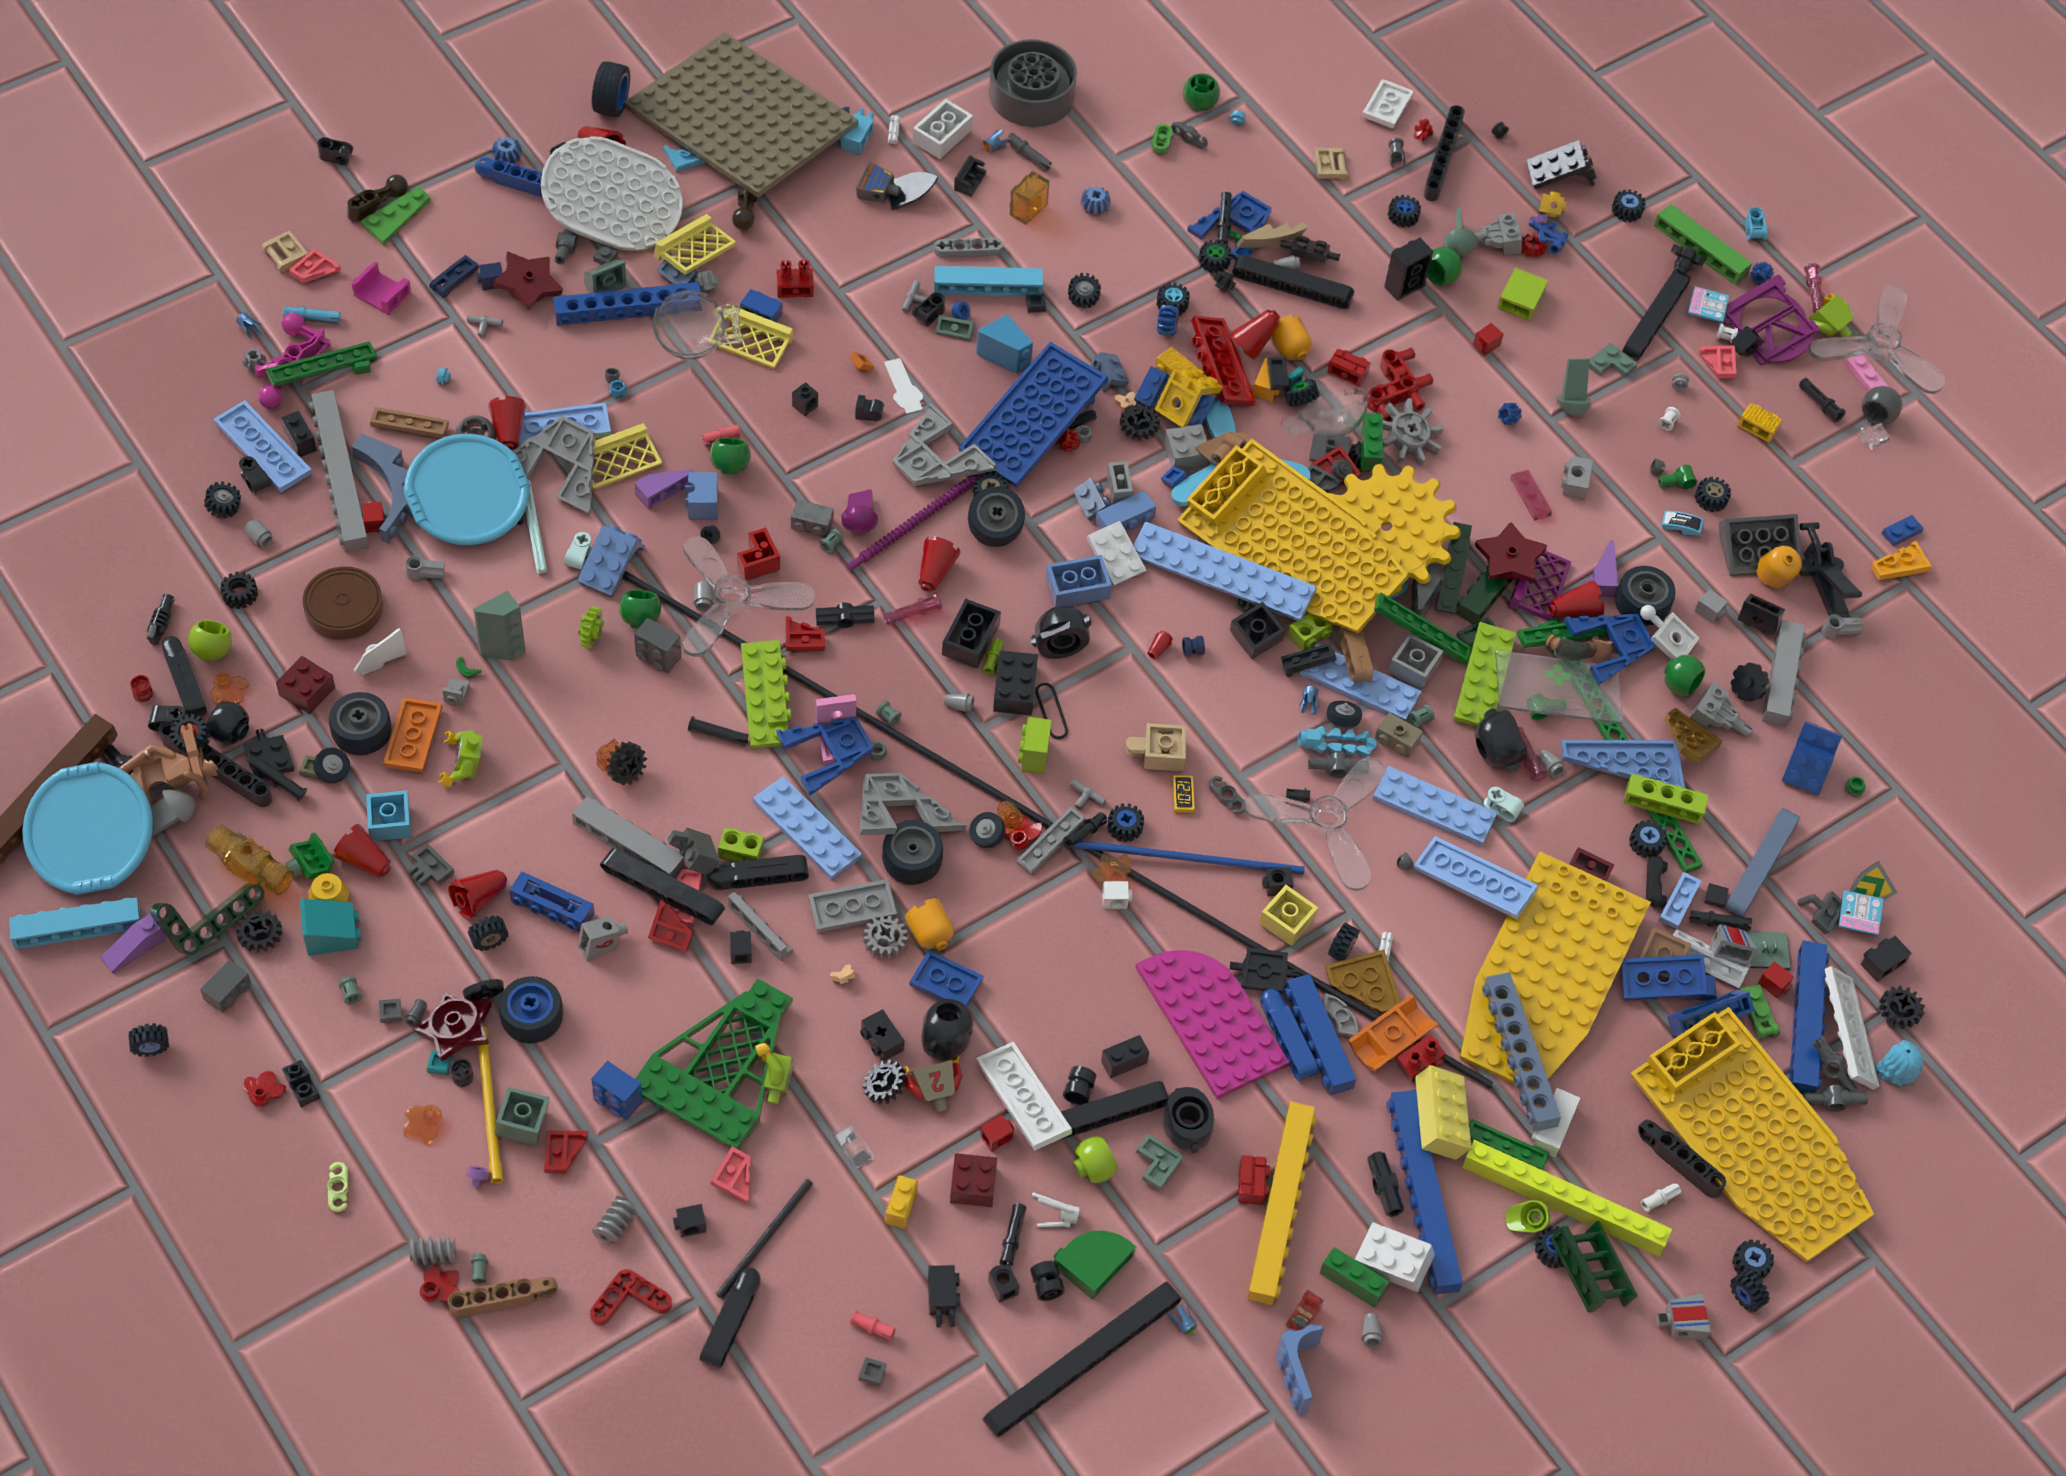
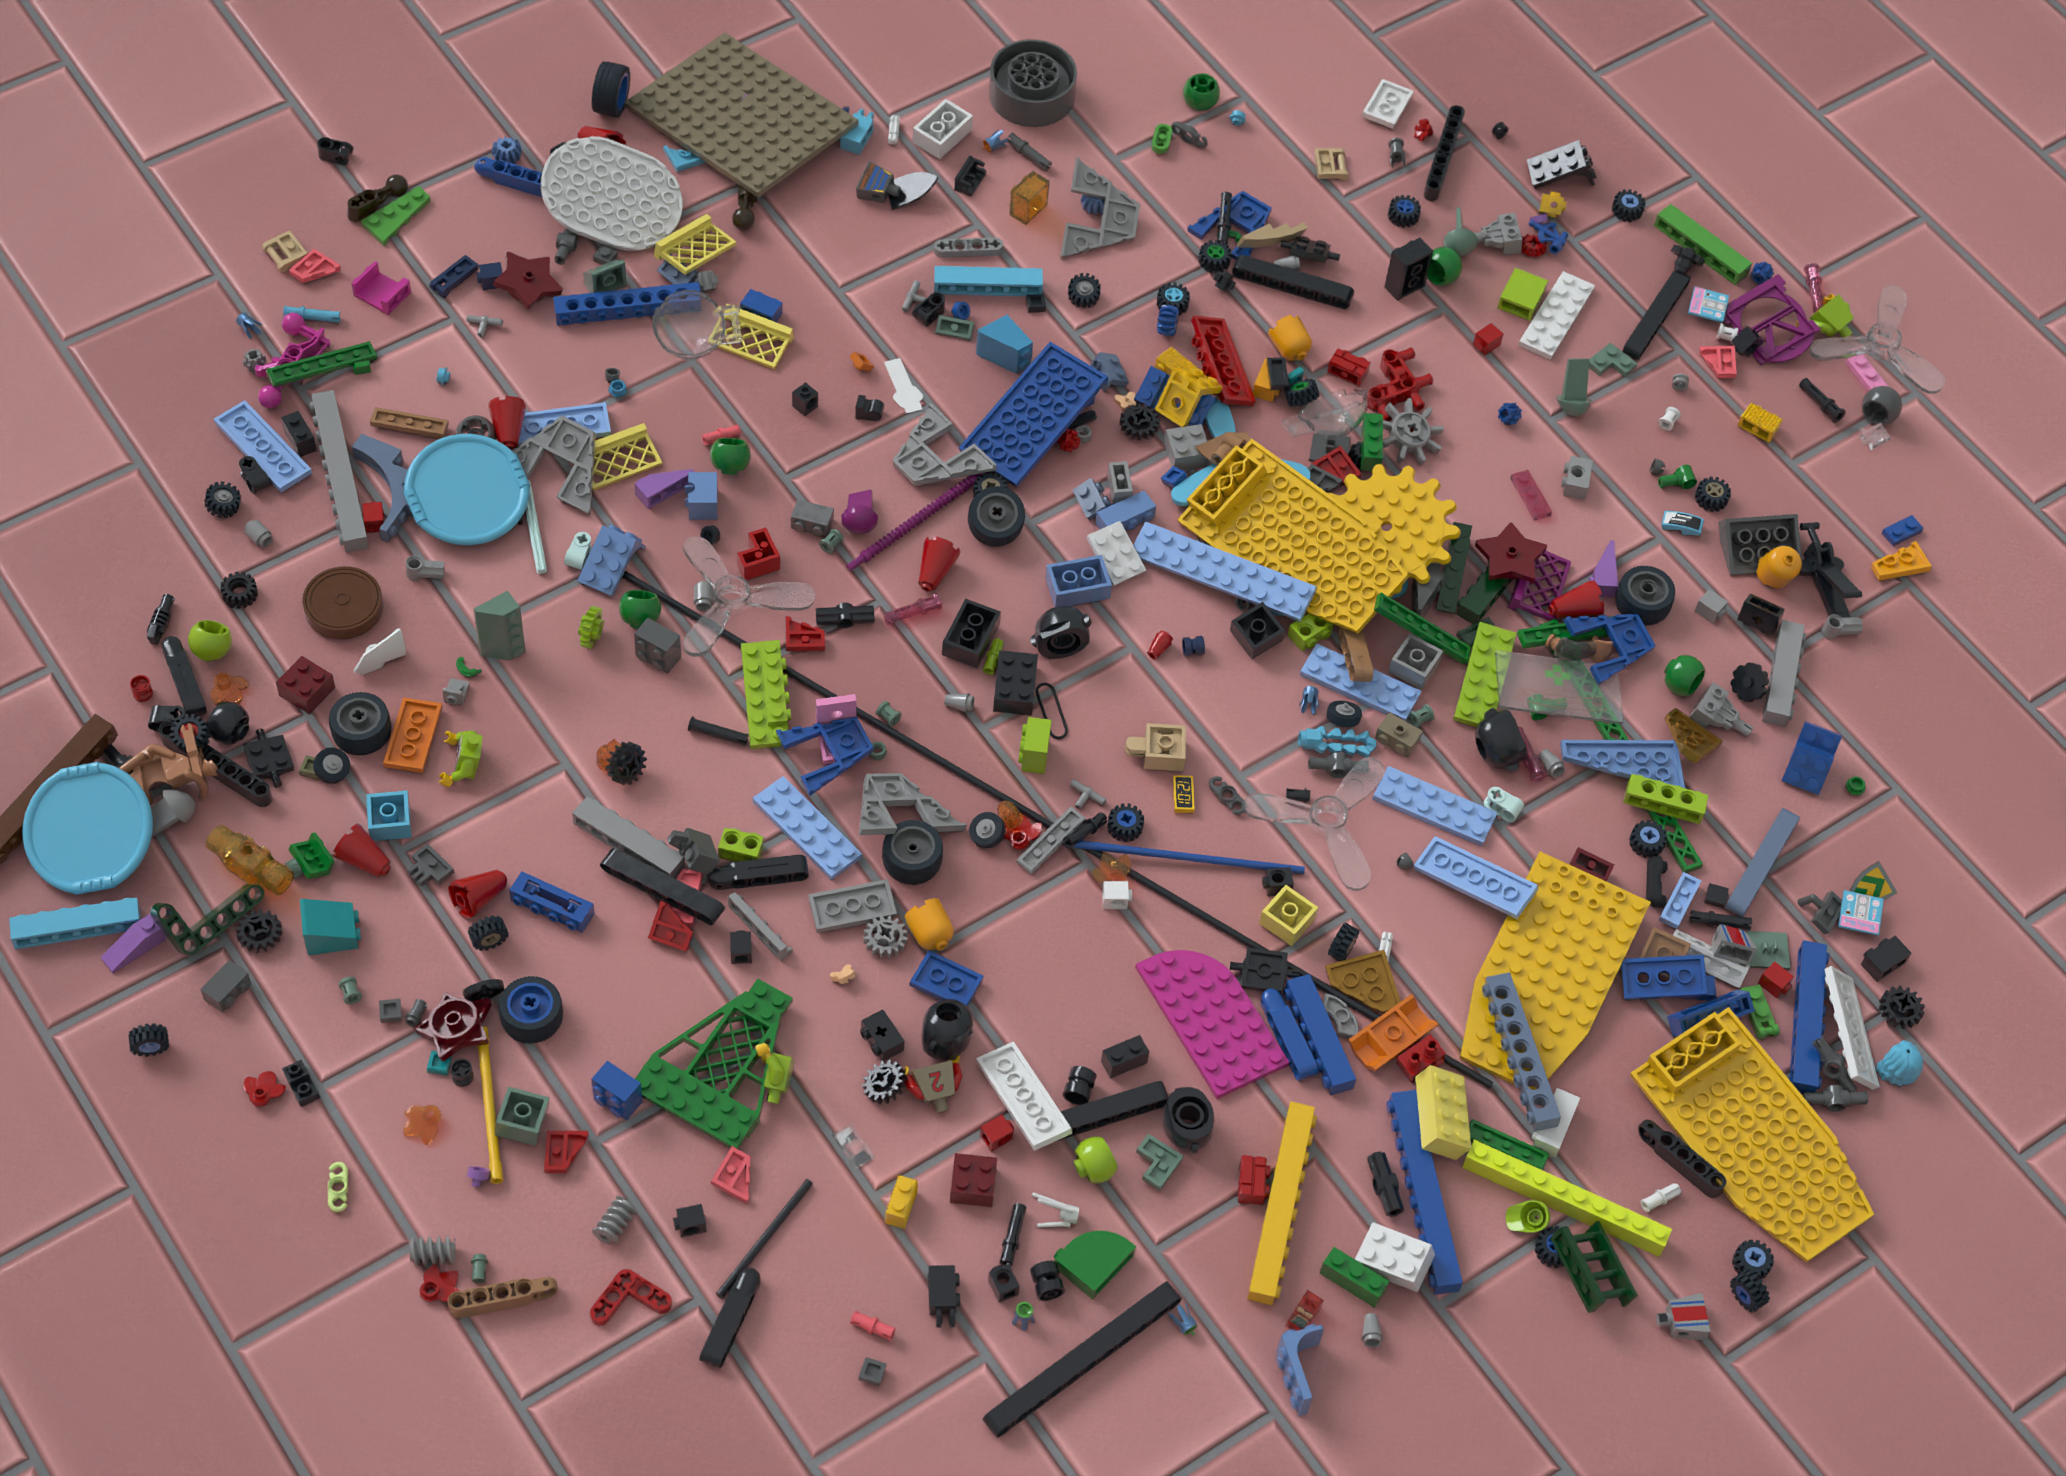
black pin [249,756,308,802] -> none
yellow cone [308,873,349,902] -> none
light grey torso [578,916,628,961] -> none
red brick [776,260,814,298] -> none
red cone [1230,310,1280,359] -> none
black hinge [1281,643,1337,677] -> none
dark grey wheel [1332,459,1352,478] -> none
white plate [1640,605,1699,660] -> none
medium azure piece [1744,207,1768,240] -> none
none -> piece [1012,1302,1035,1331]
none -> light grey wing [1060,157,1140,258]
none -> white plate [1518,271,1595,360]

